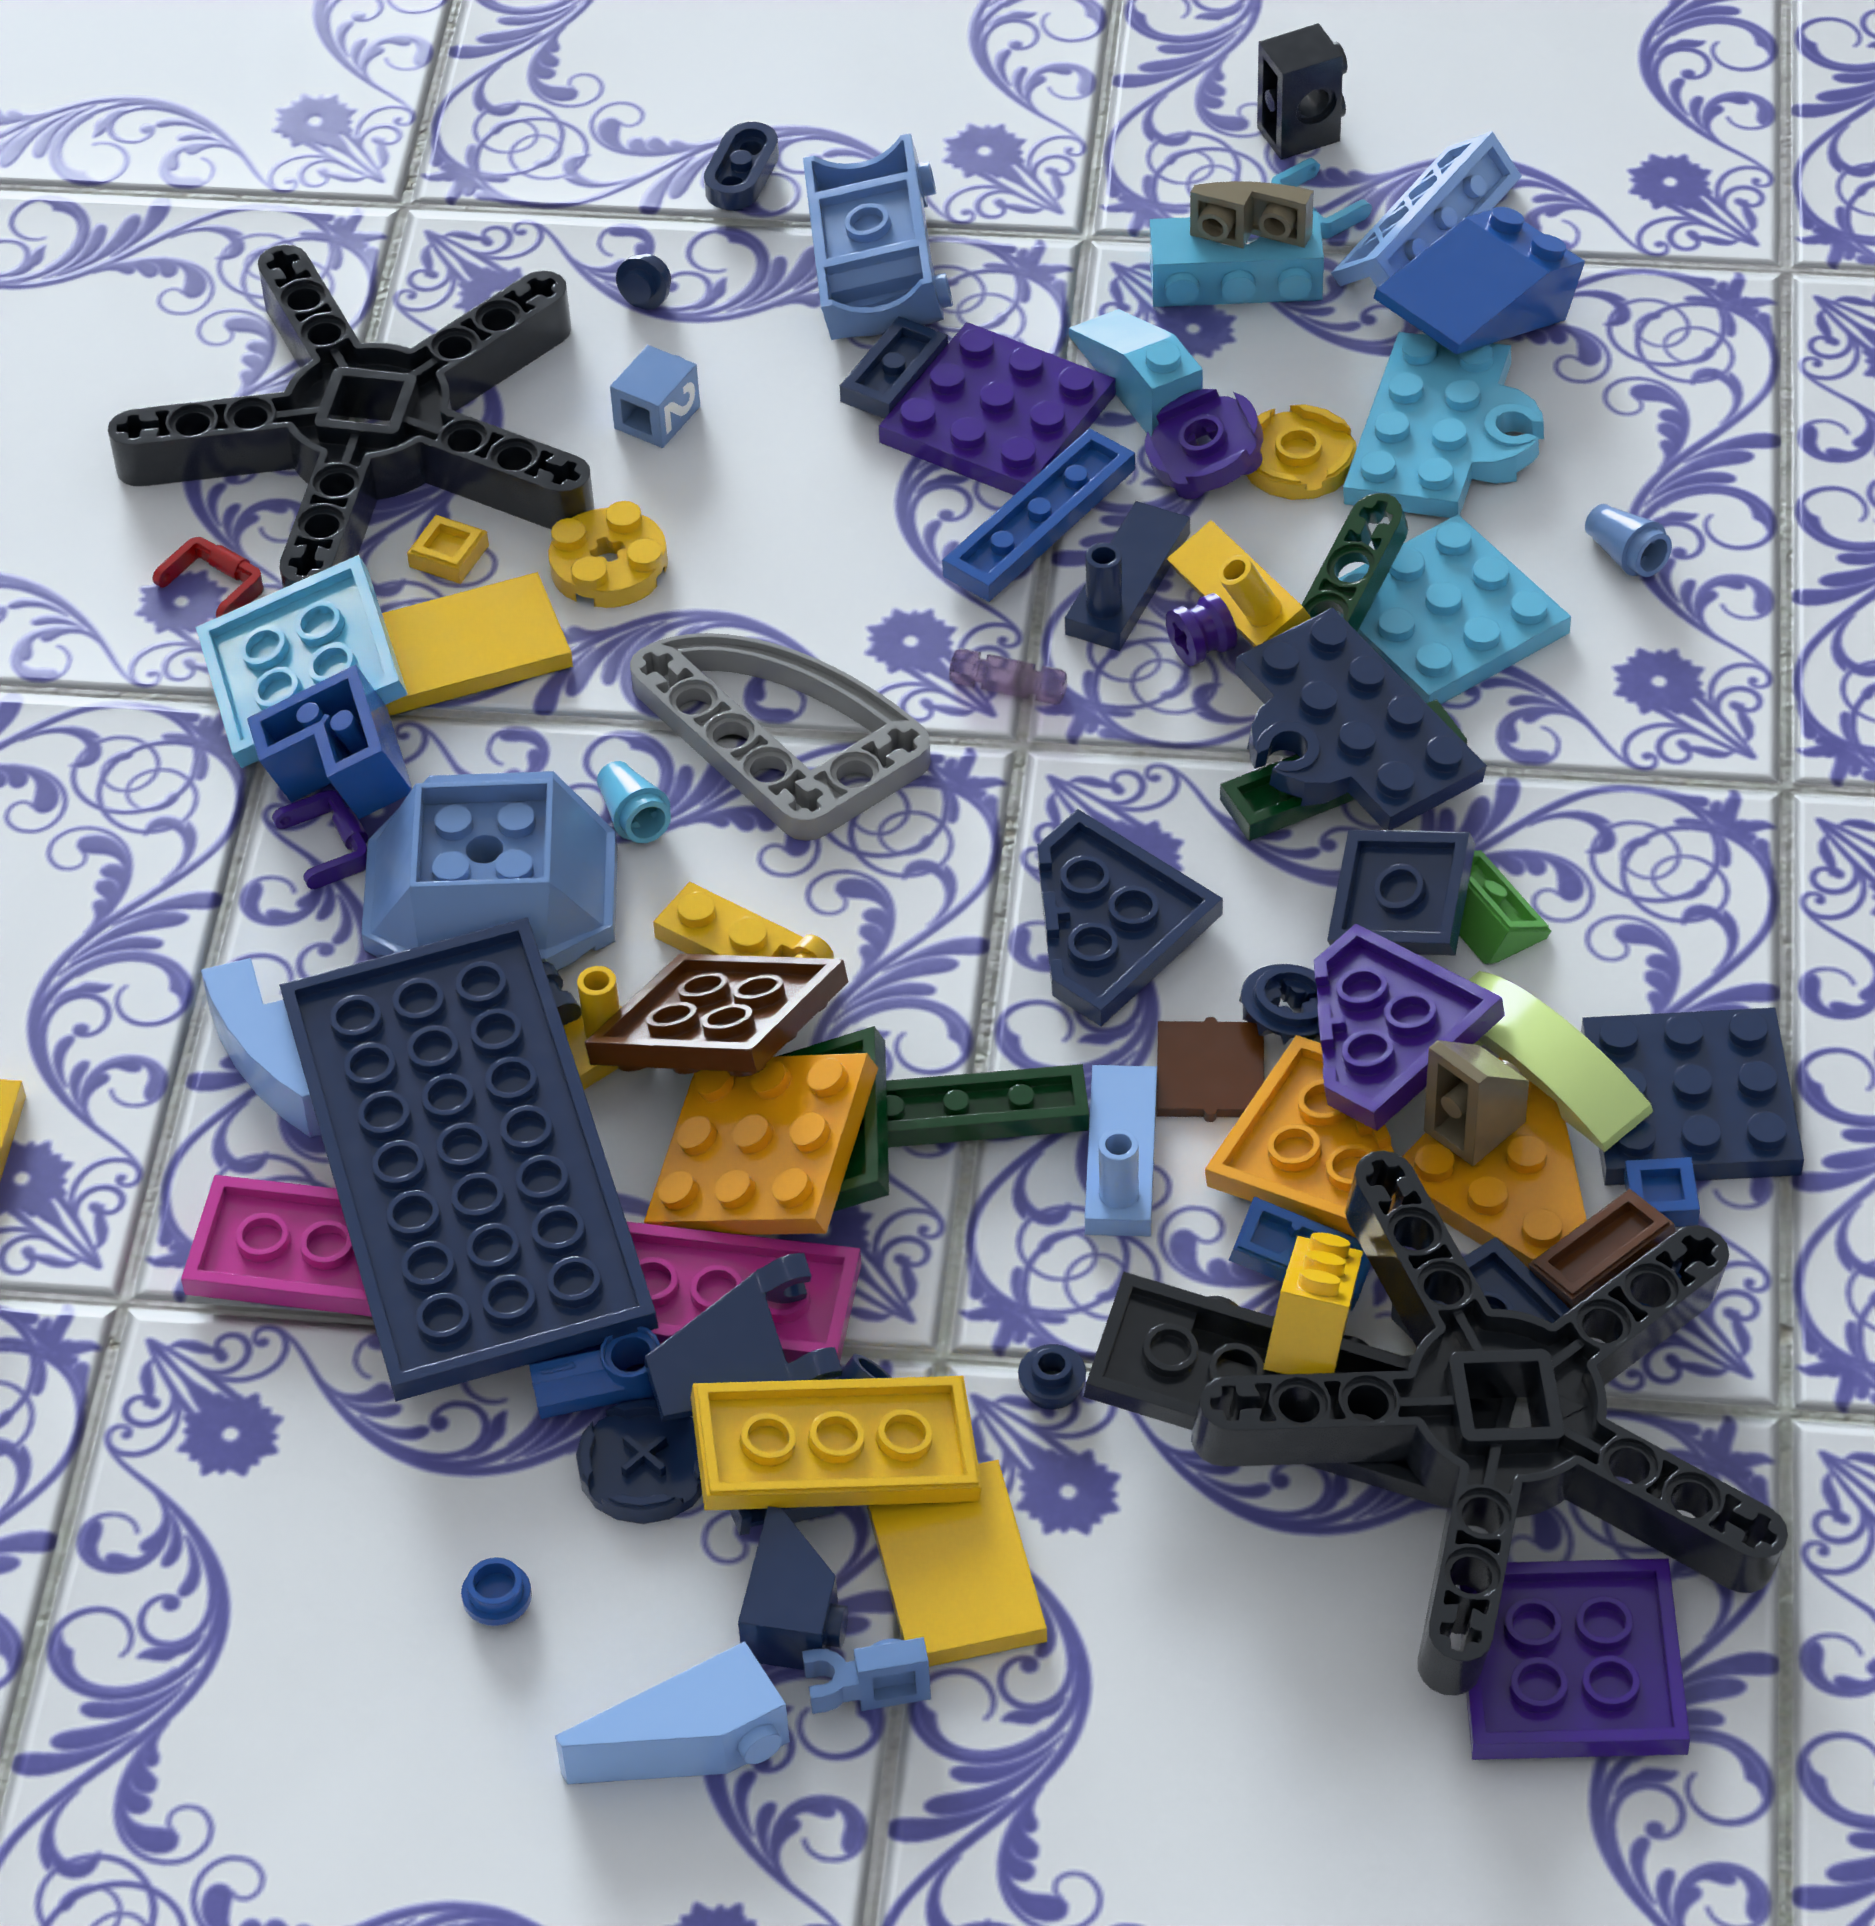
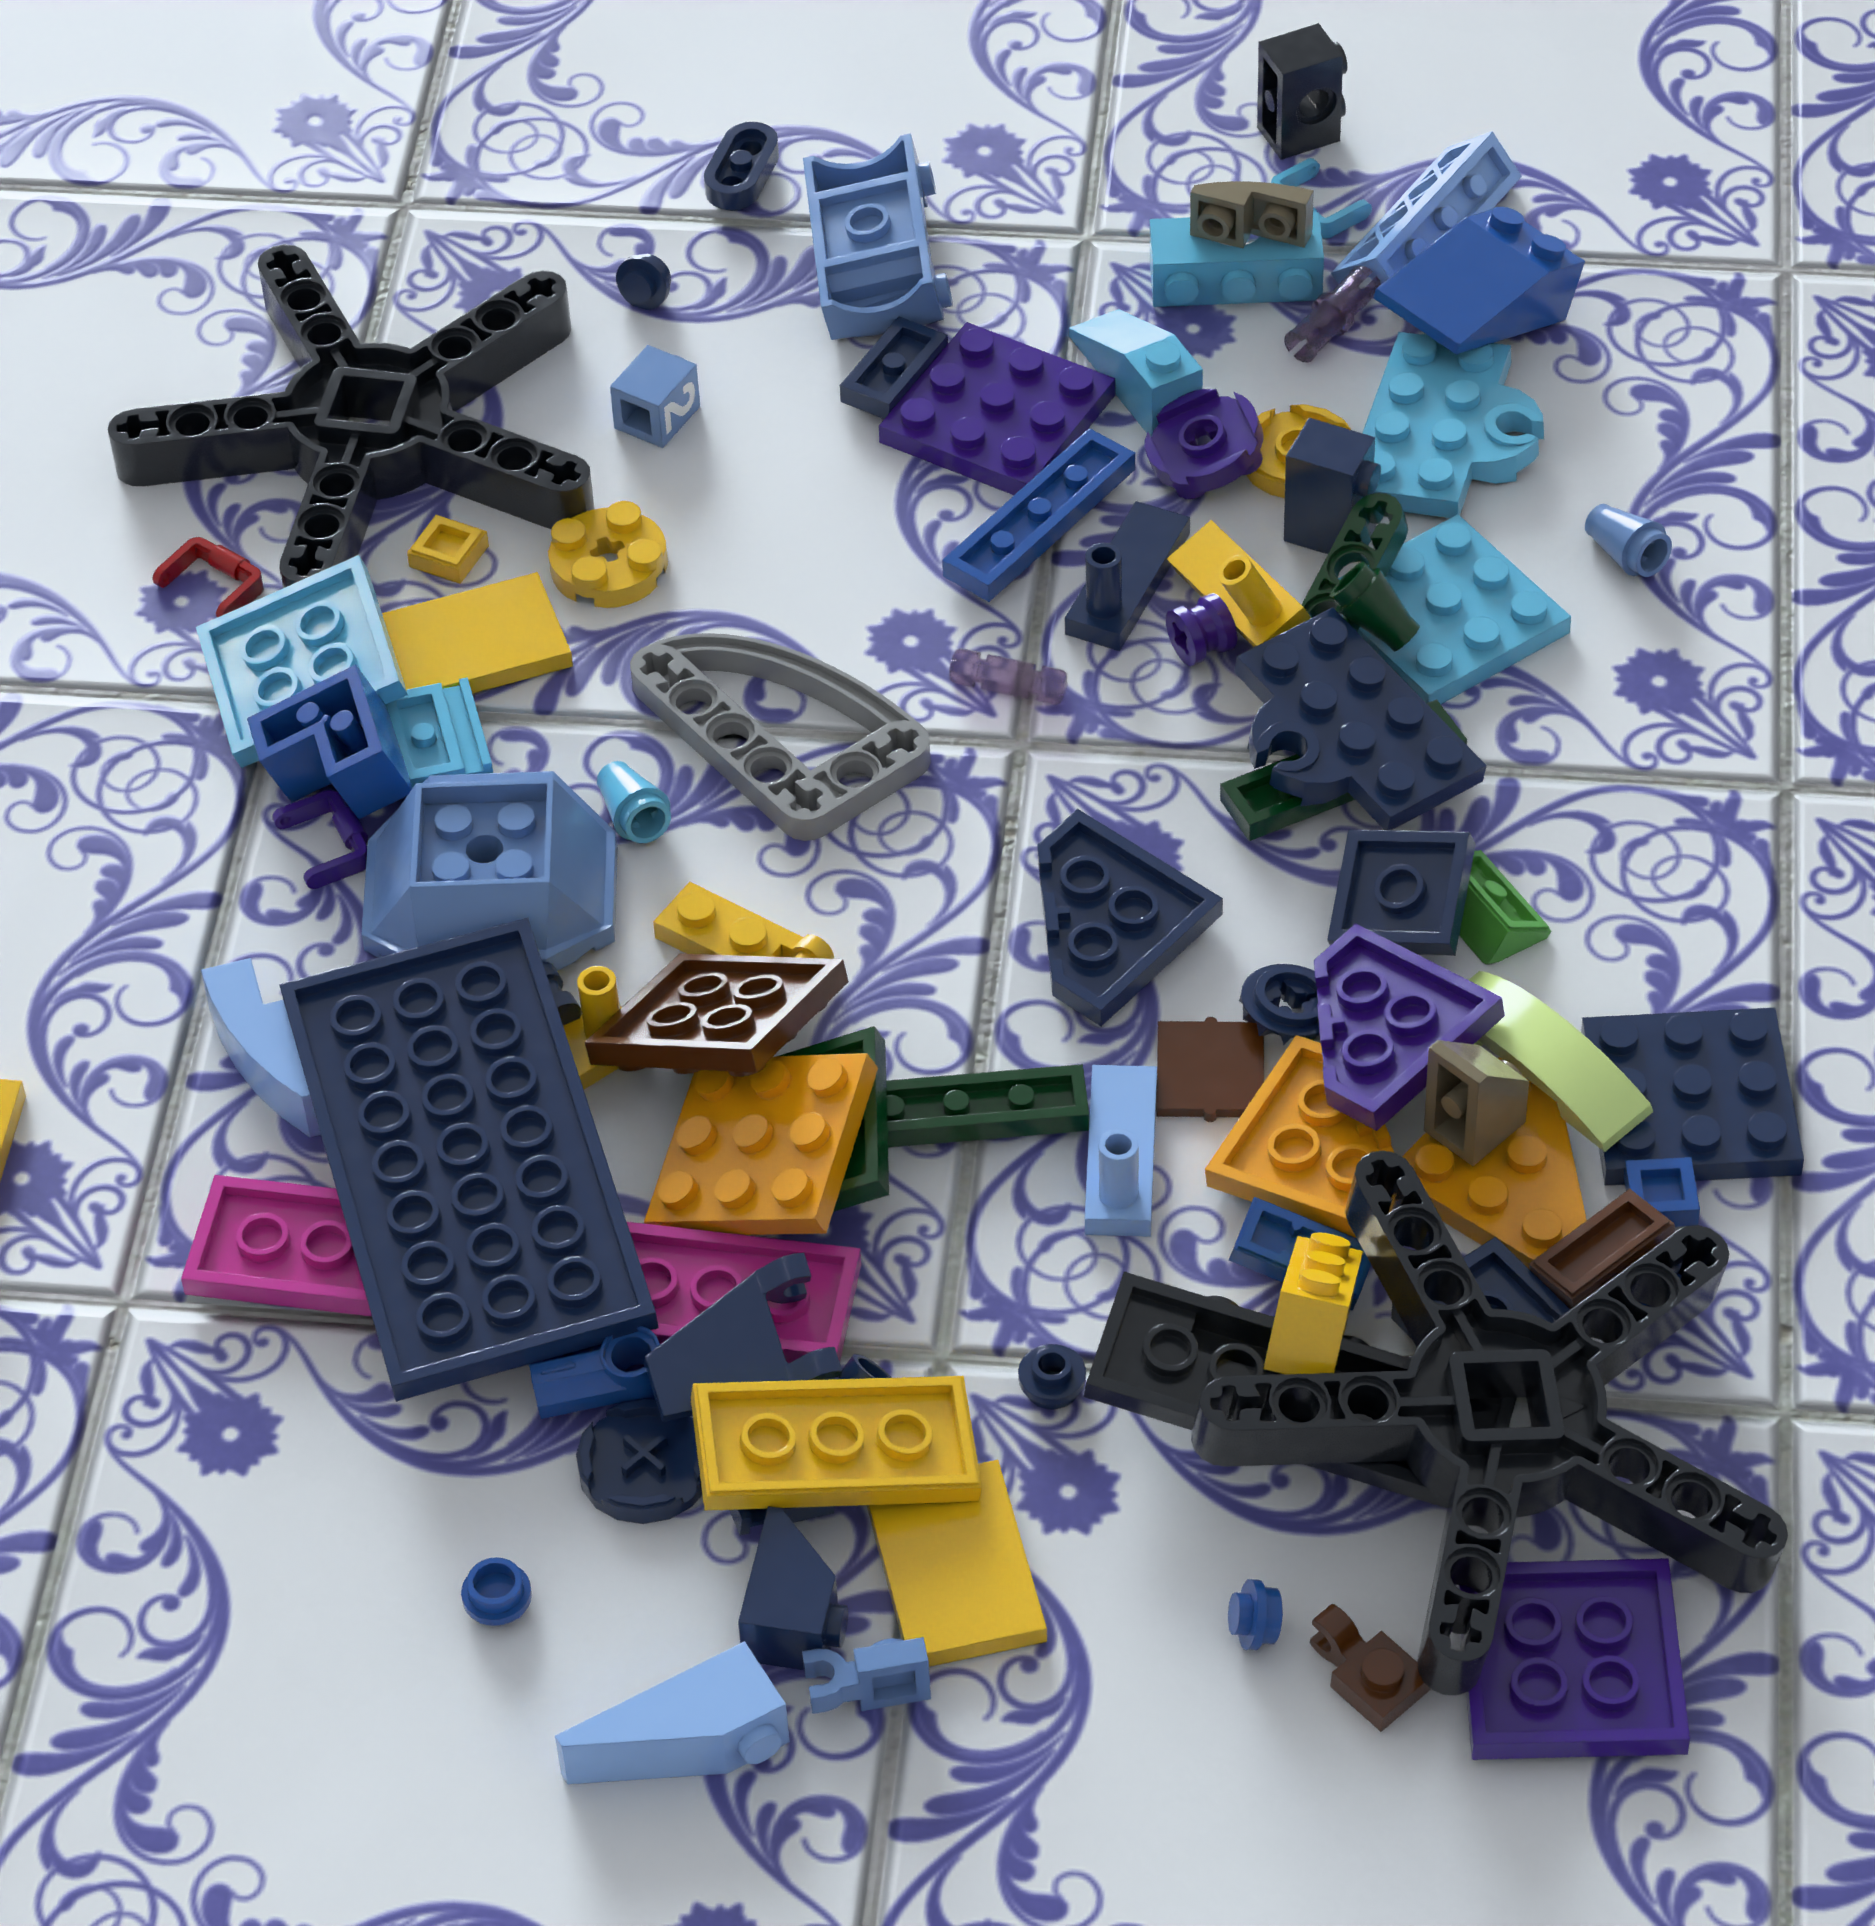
none -> medium azure plate [386,677,493,788]
none -> blue plate [1228,1579,1283,1650]
none -> clear purple pin [1284,265,1381,363]
none -> dark blue brick [1284,418,1381,554]
none -> reddish brown plate [1310,1604,1431,1732]
none -> dark green cone [1330,562,1420,651]

